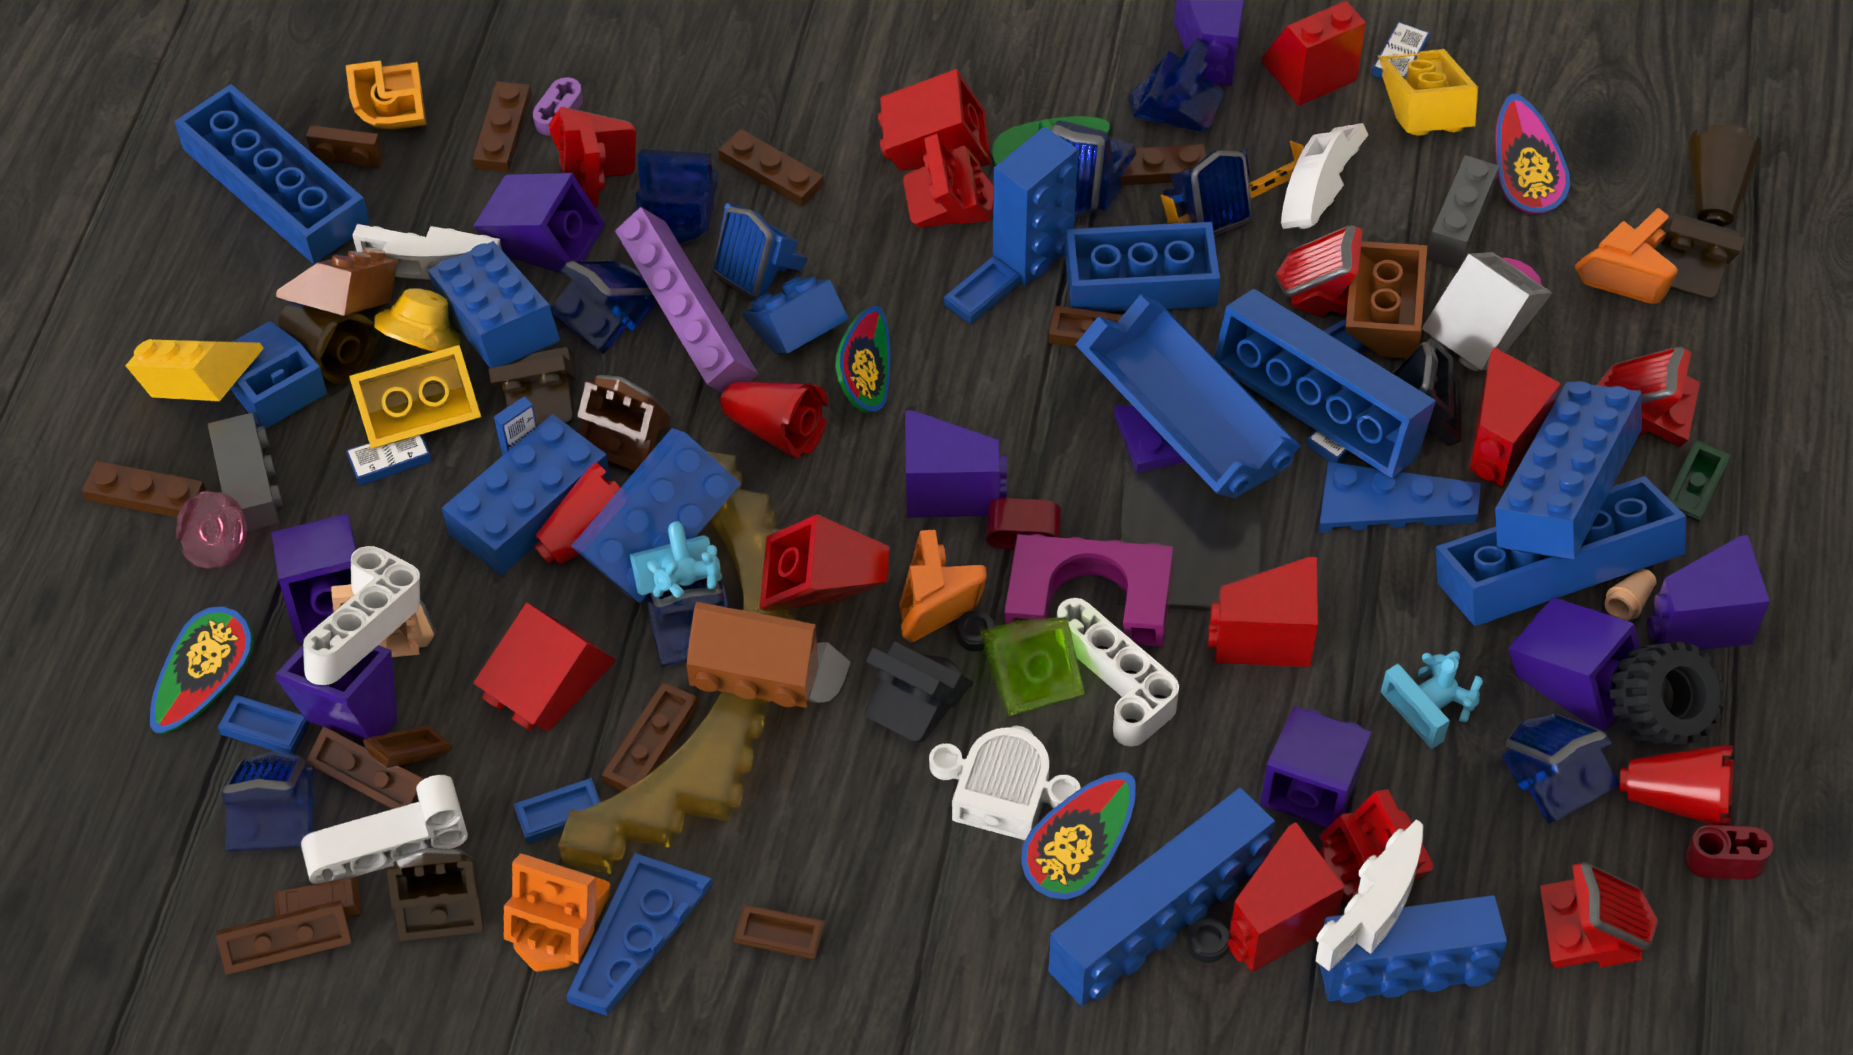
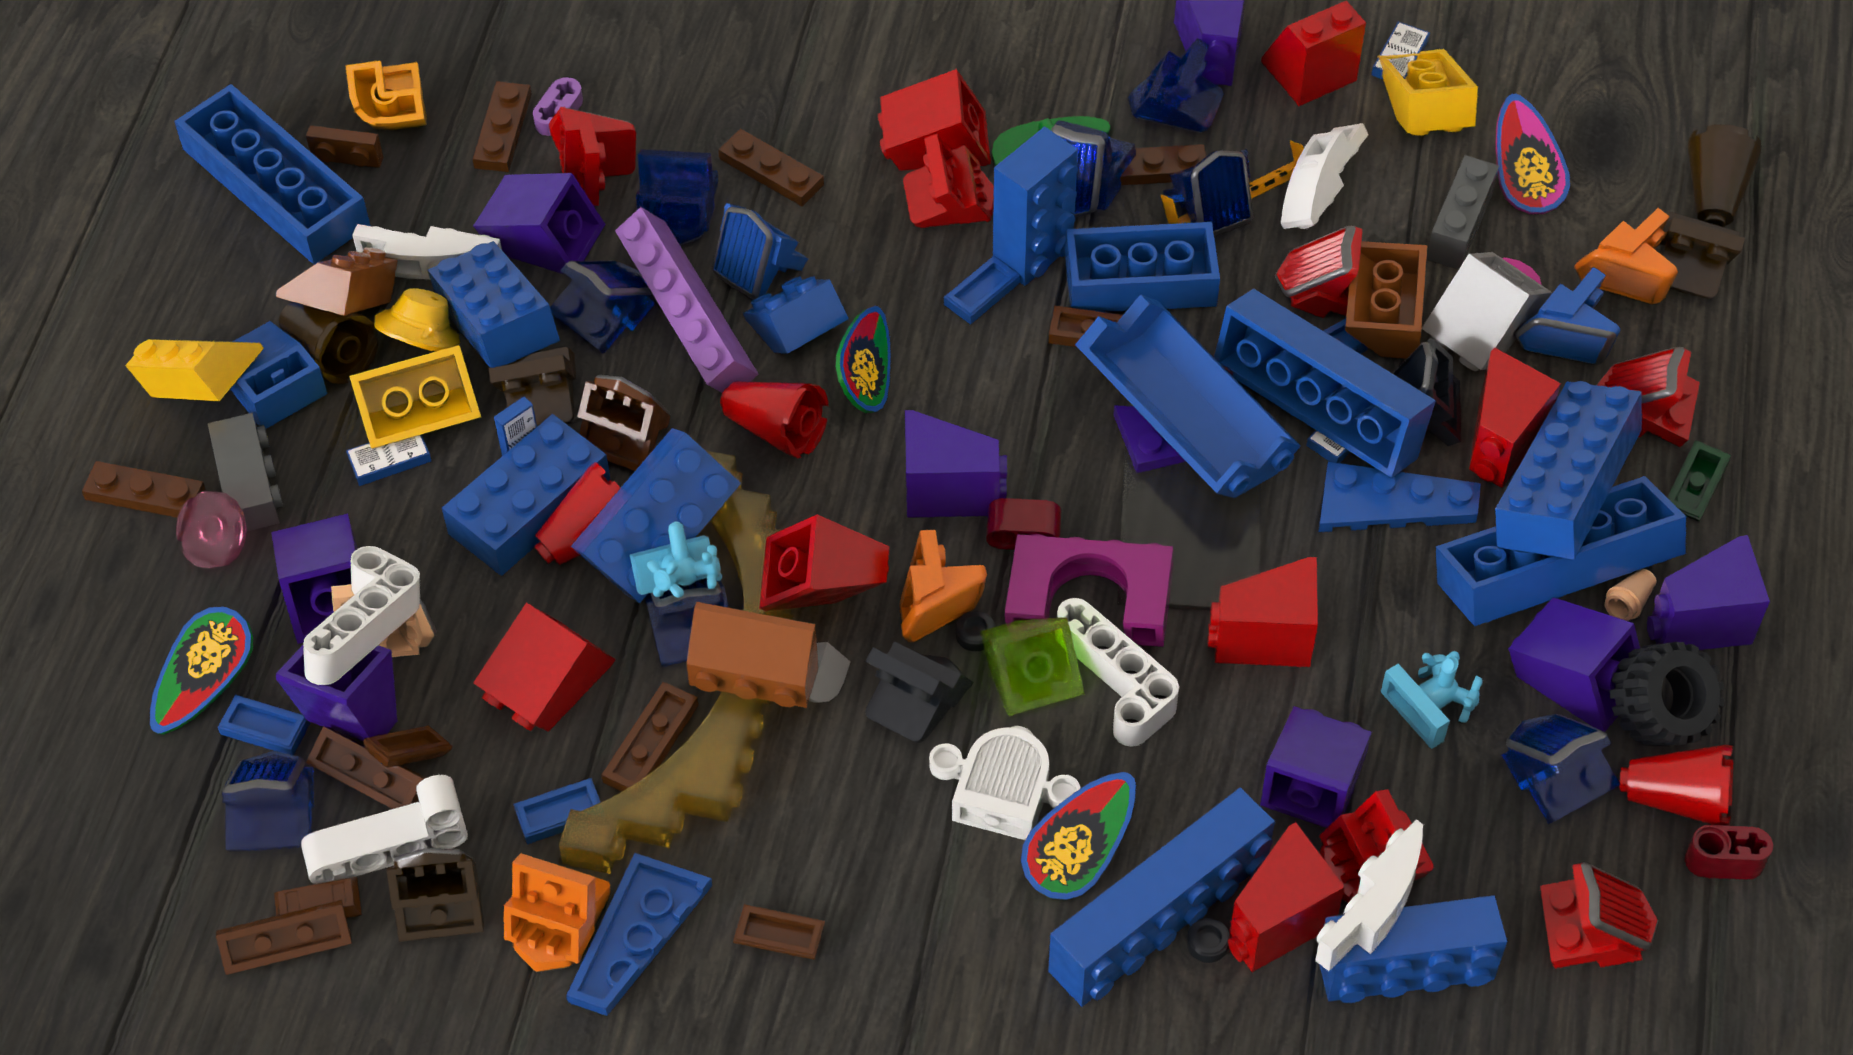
none -> blue piece [1515,267,1620,364]

